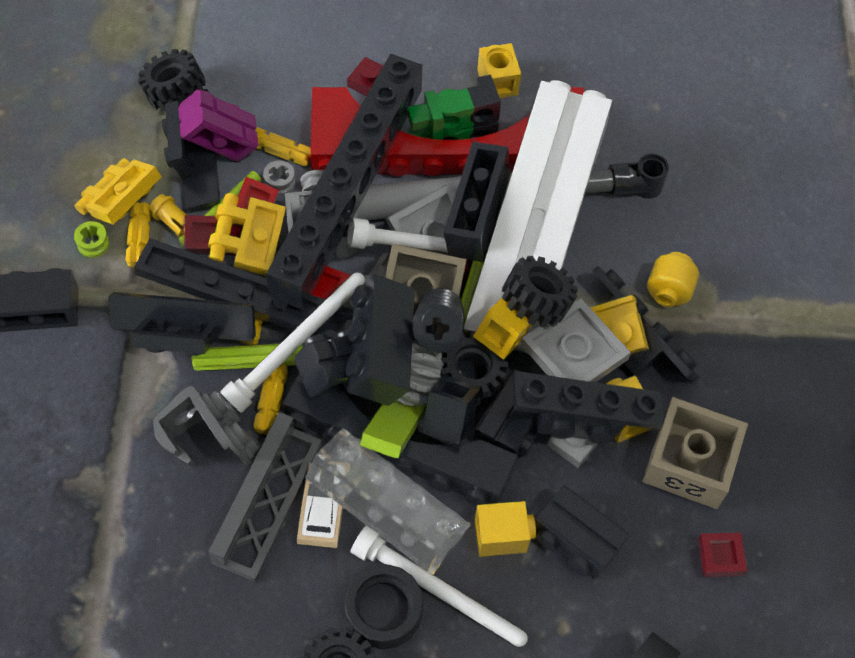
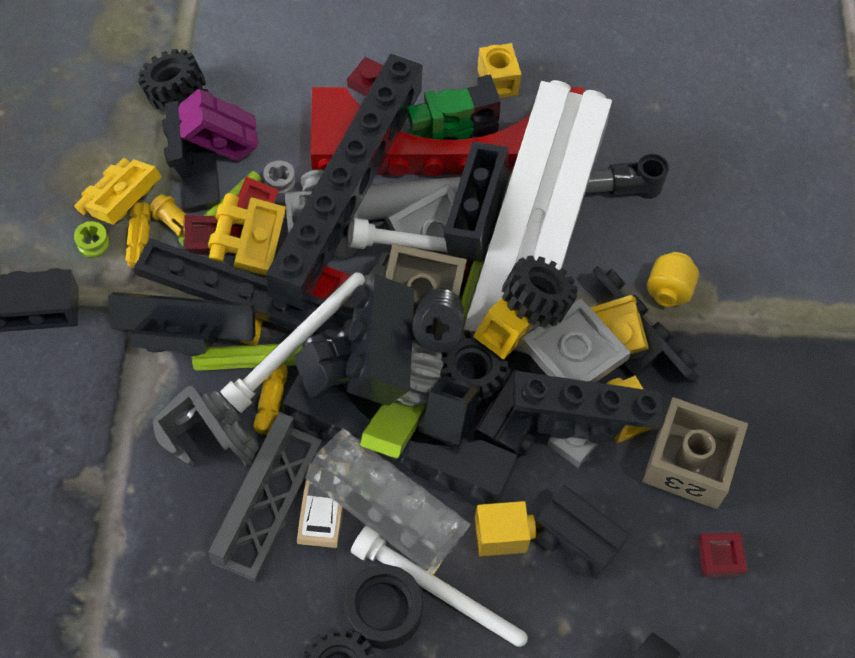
yellow axle [255,127,311,166] -> none

